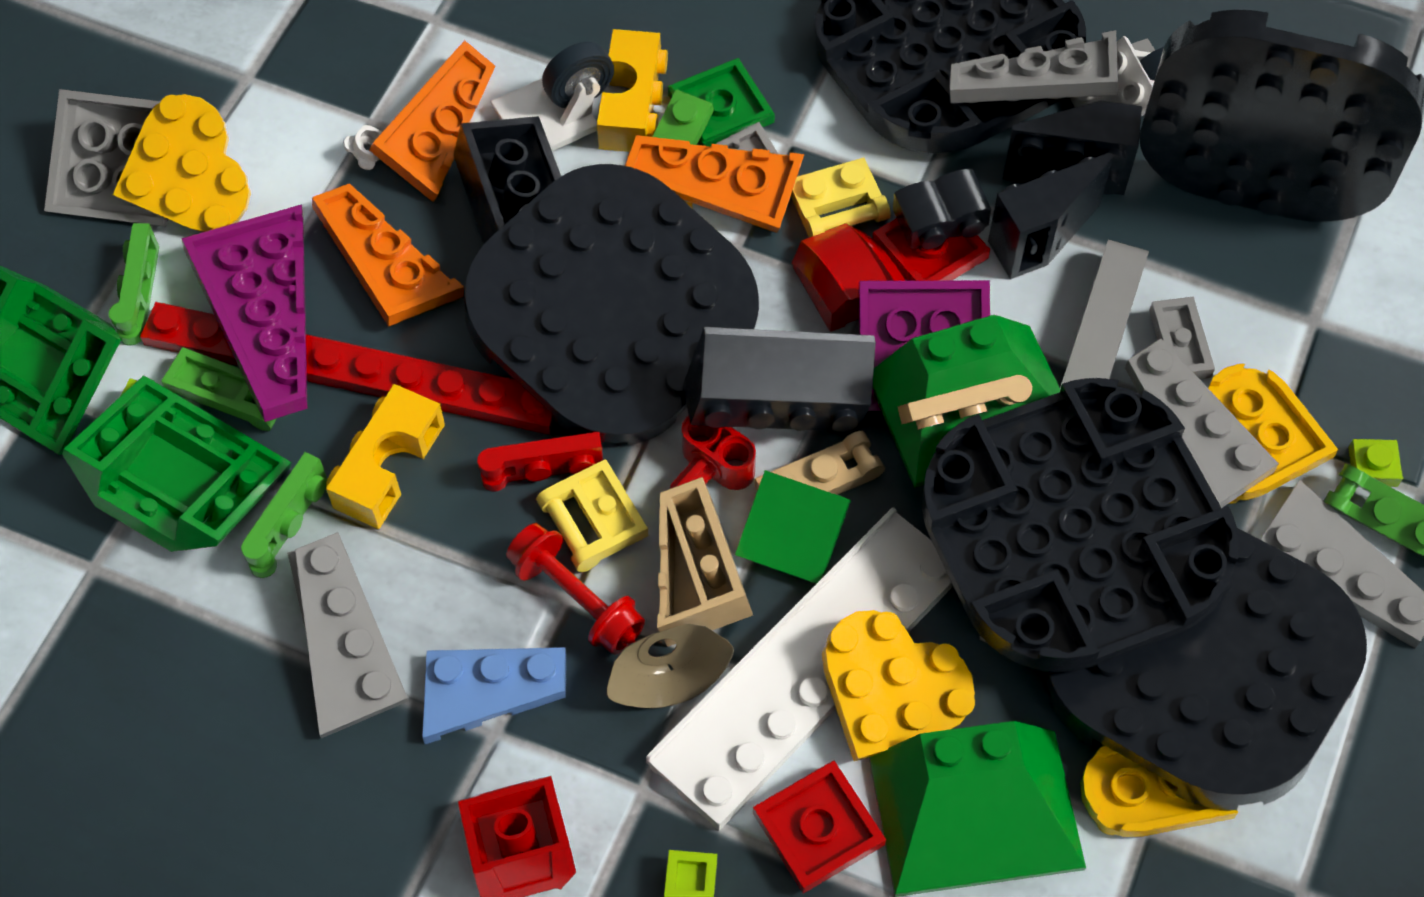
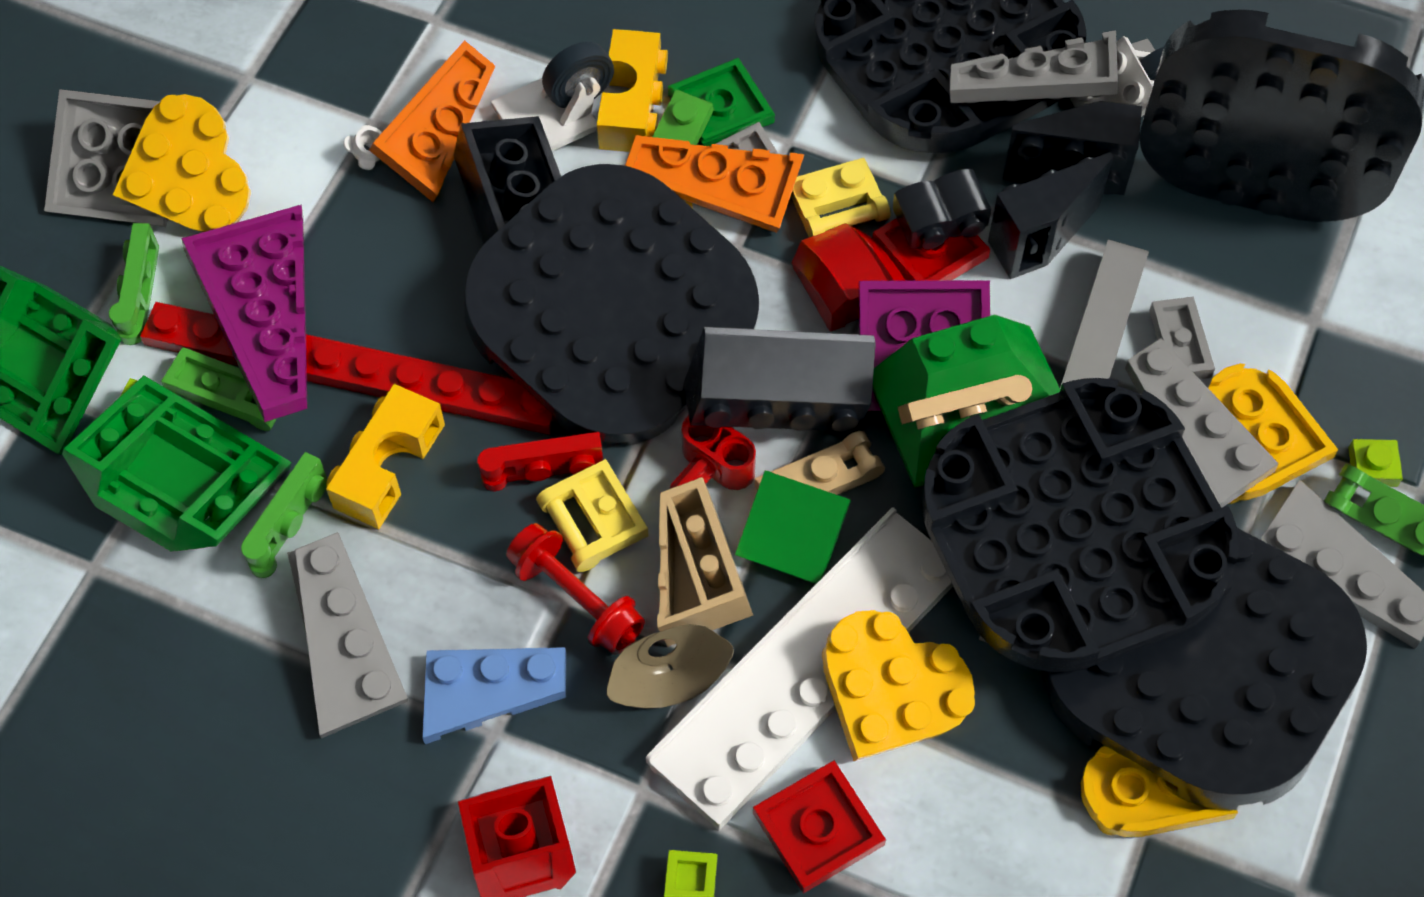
orange wing [312,183,464,327] -> none
green slope [869,721,1086,897] -> none

